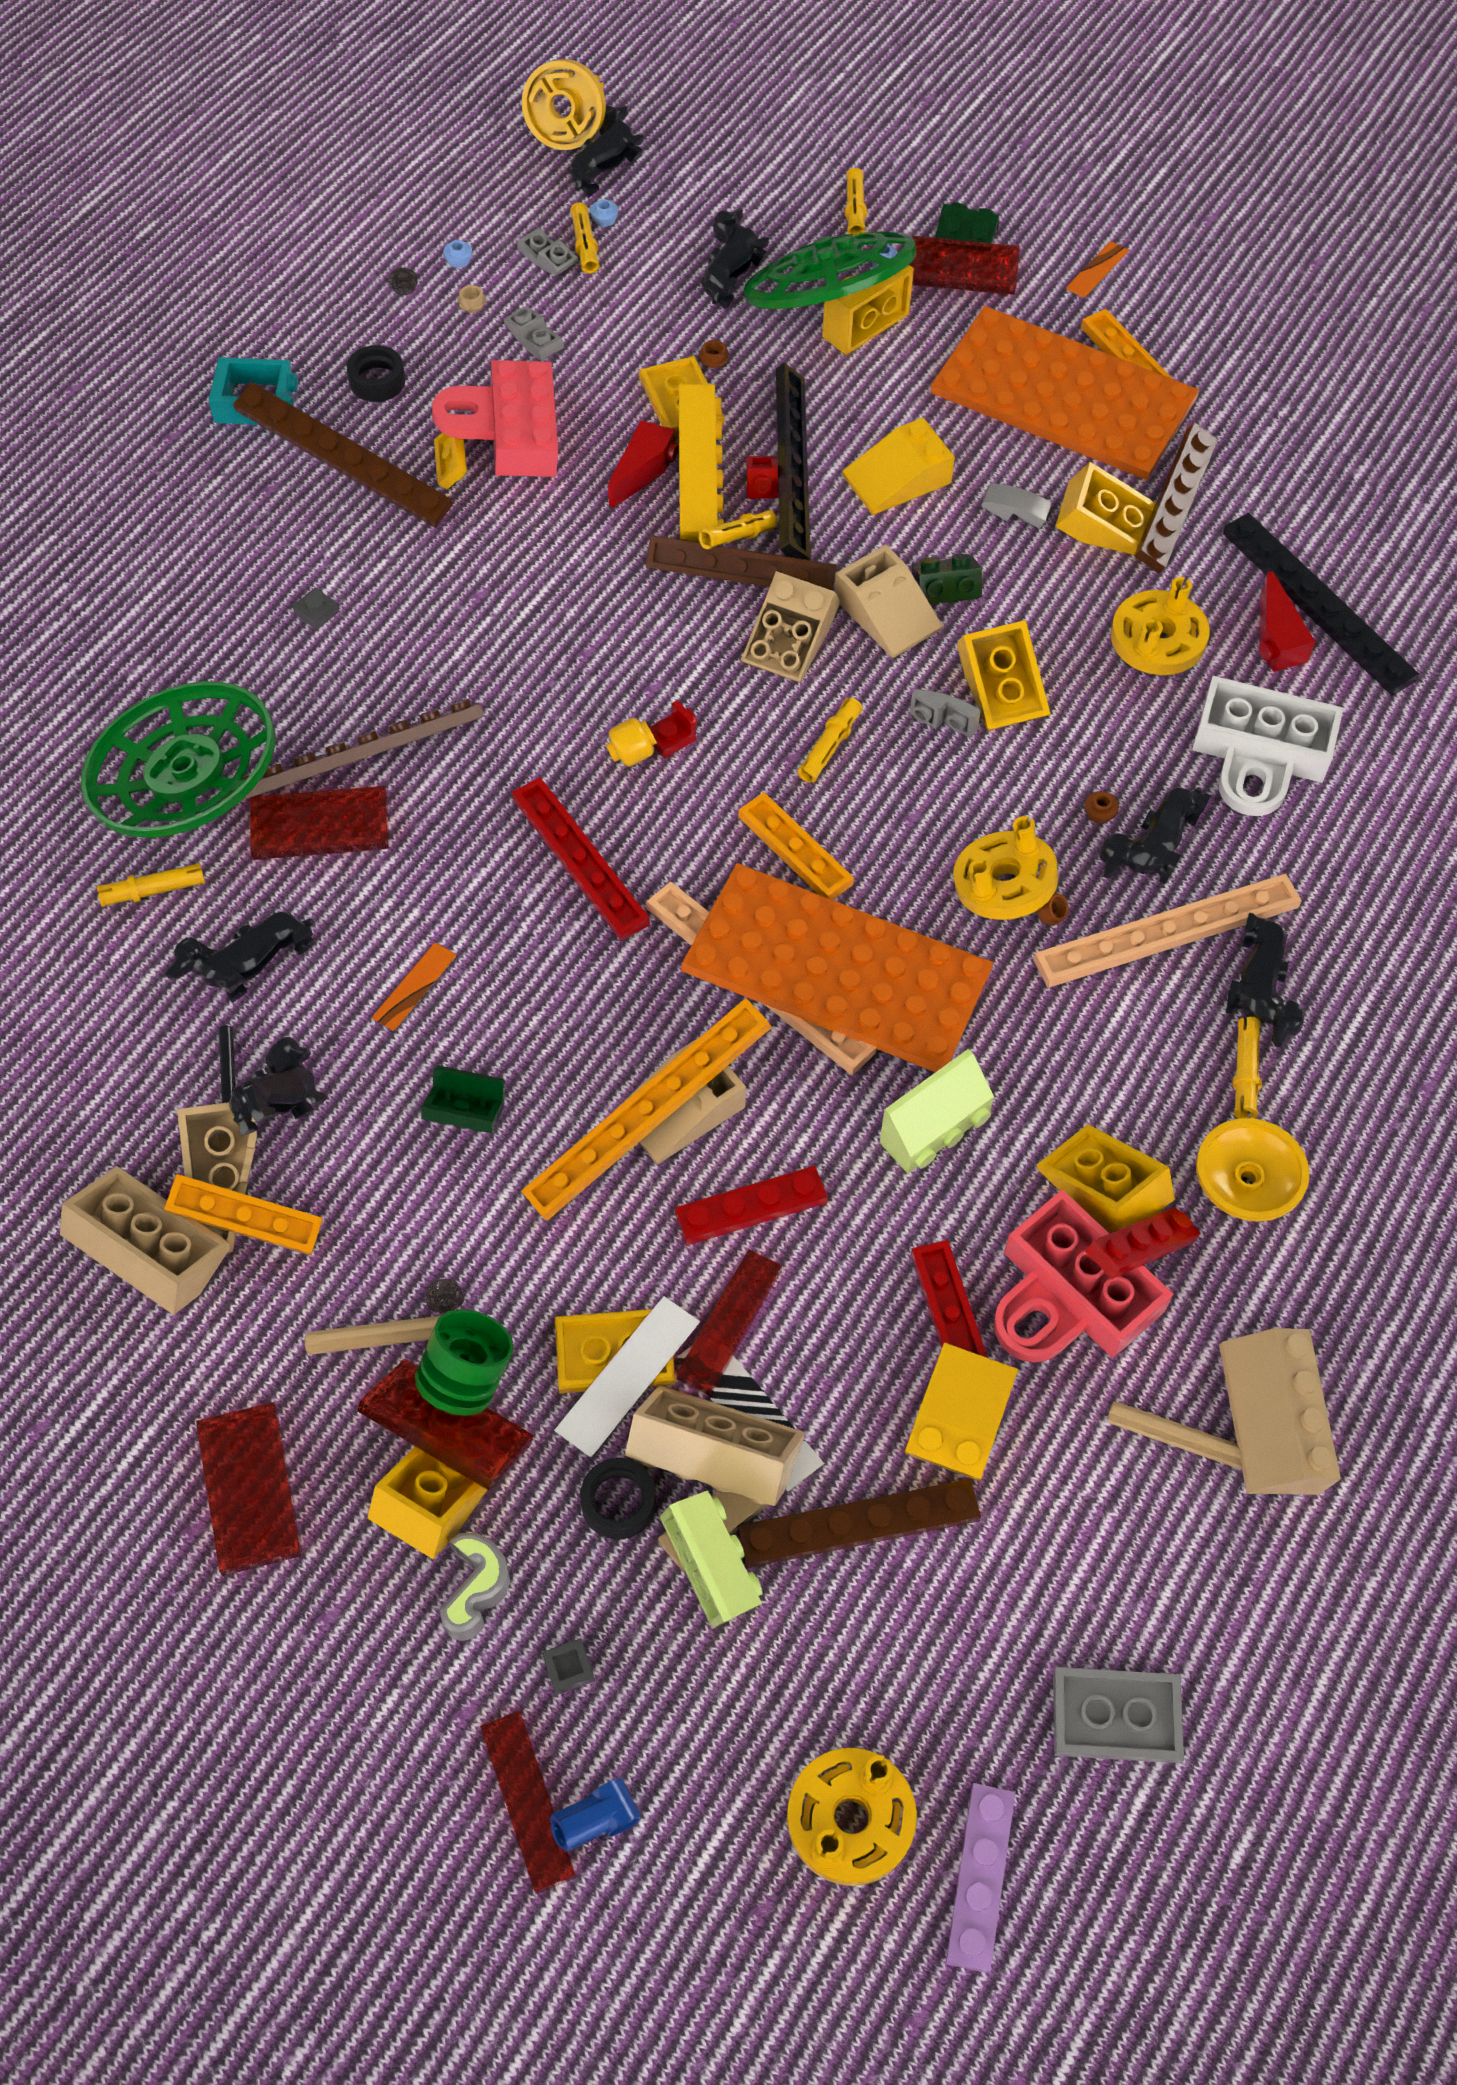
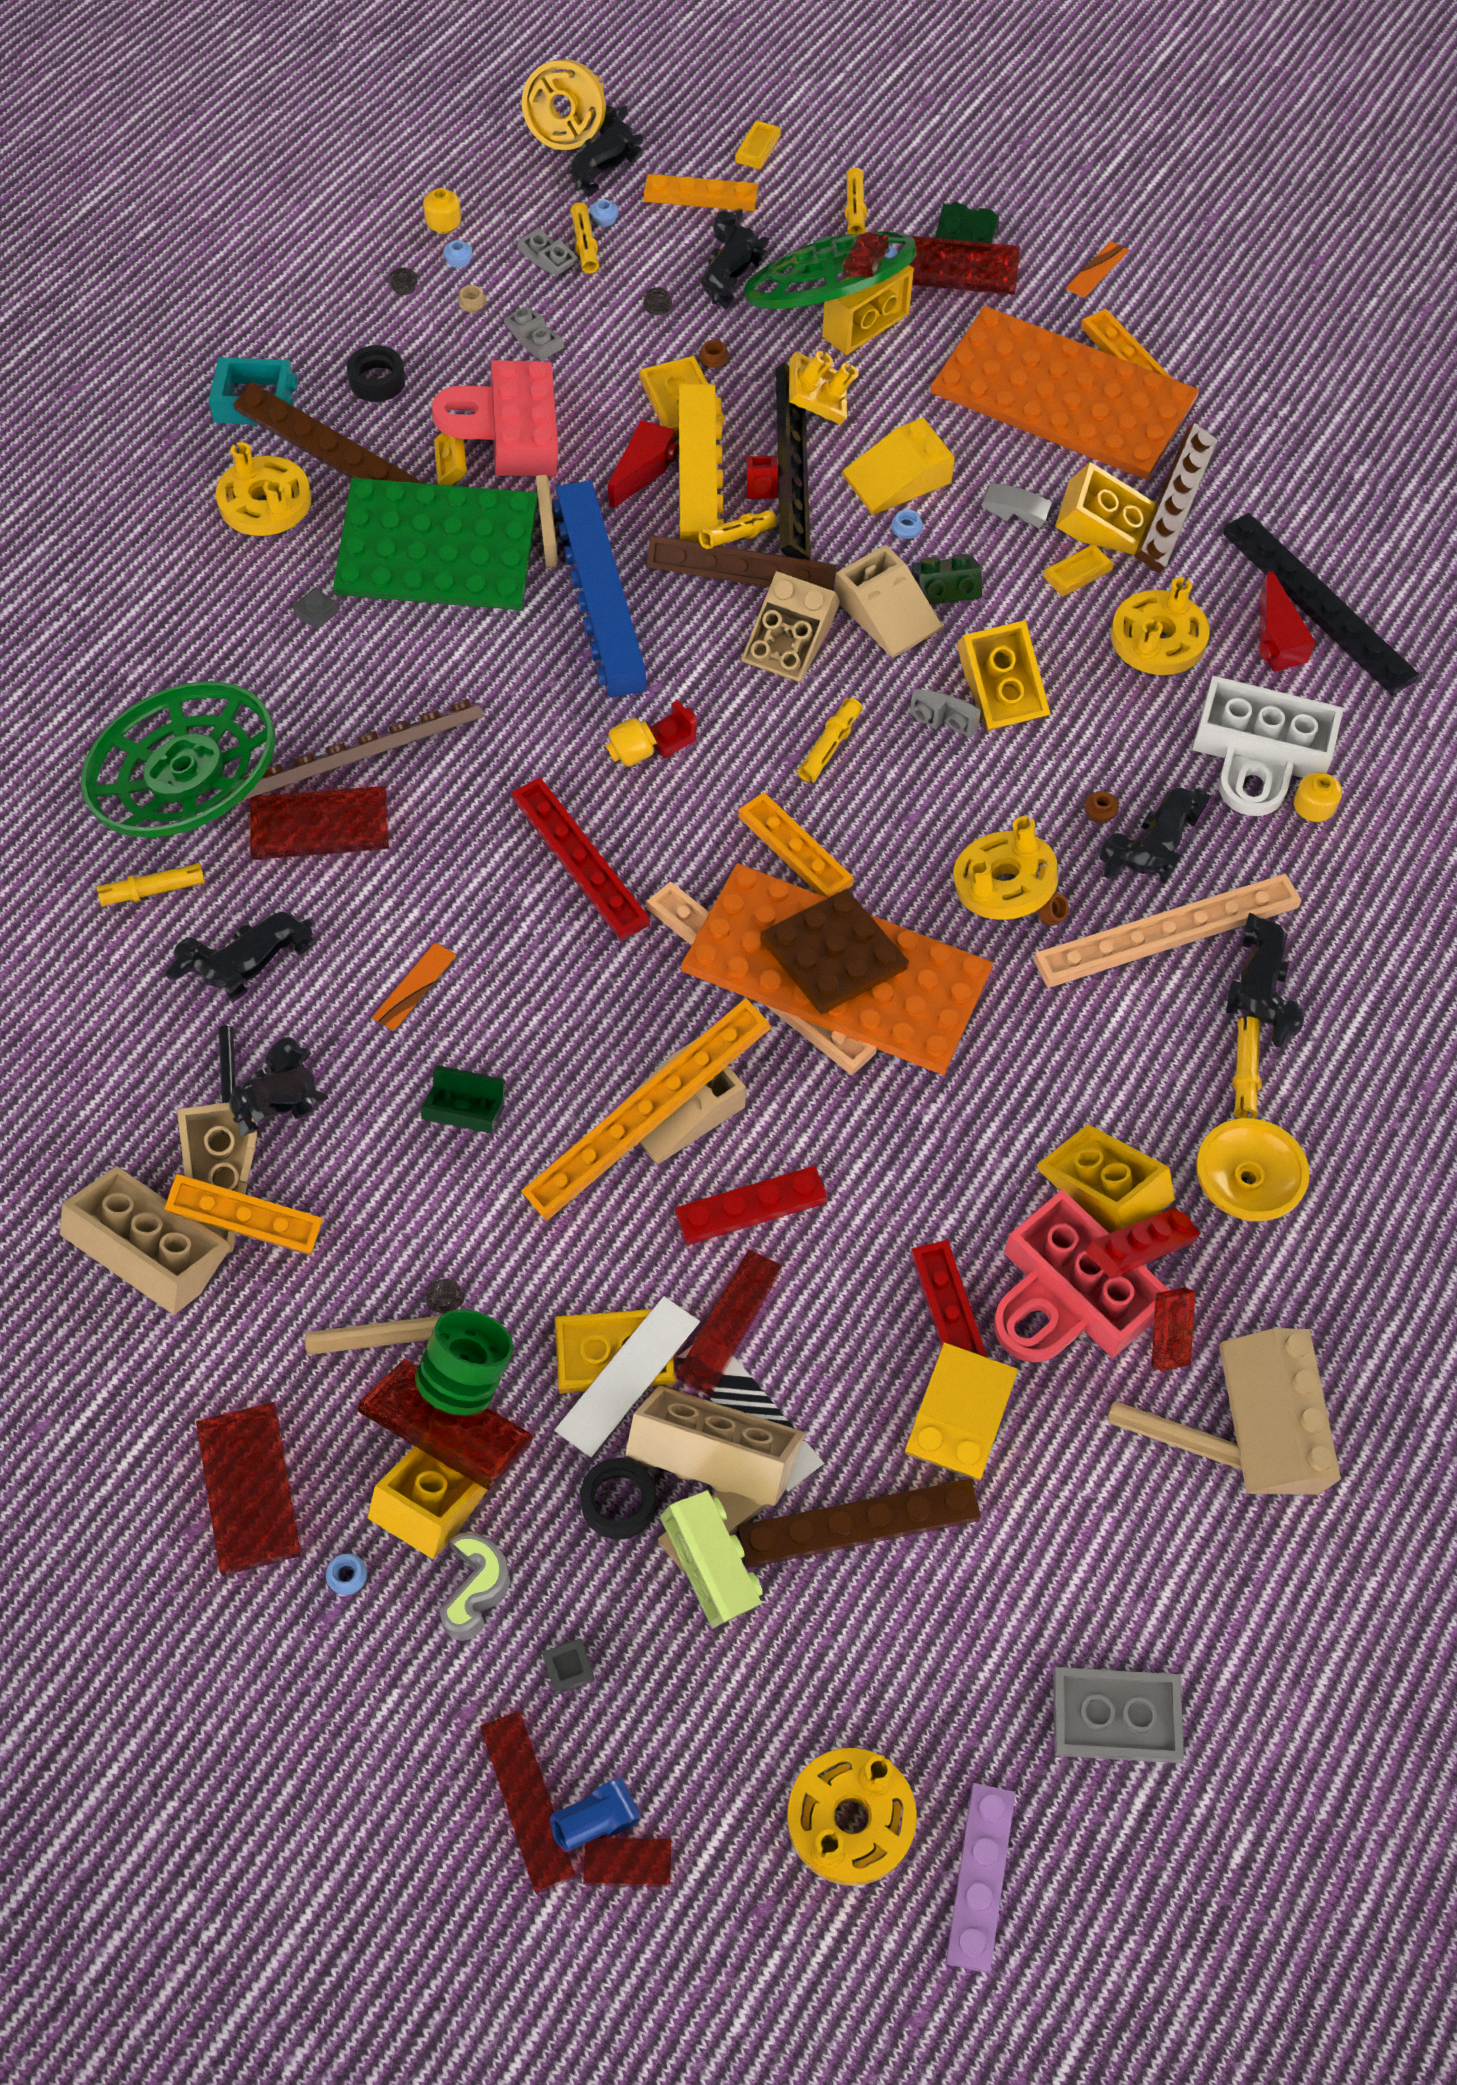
yellowish green slope [879,1048,994,1174] -> none
none -> yellow piece [216,442,312,536]
none -> light blue plate [326,1553,367,1595]
none -> green plate [333,478,538,611]
none -> yellow head [423,188,462,234]
none -> tan tile [536,475,558,567]
none -> blue brick [551,480,647,698]
none -> clear red plate [583,1838,672,1887]
none -> clear smoke plate [643,287,672,315]
none -> light orange plate [644,174,758,212]
none -> yellow tile [735,121,781,170]
none -> reddish brown plate [760,889,909,1015]
none -> yellow plate [789,351,858,425]
none -> clear red plate [843,232,889,277]
none -> light blue plate [891,509,923,539]
none -> yellow tile [1043,544,1114,597]
none -> clear red plate [1151,1287,1196,1371]
none -> yellow head [1294,772,1342,822]

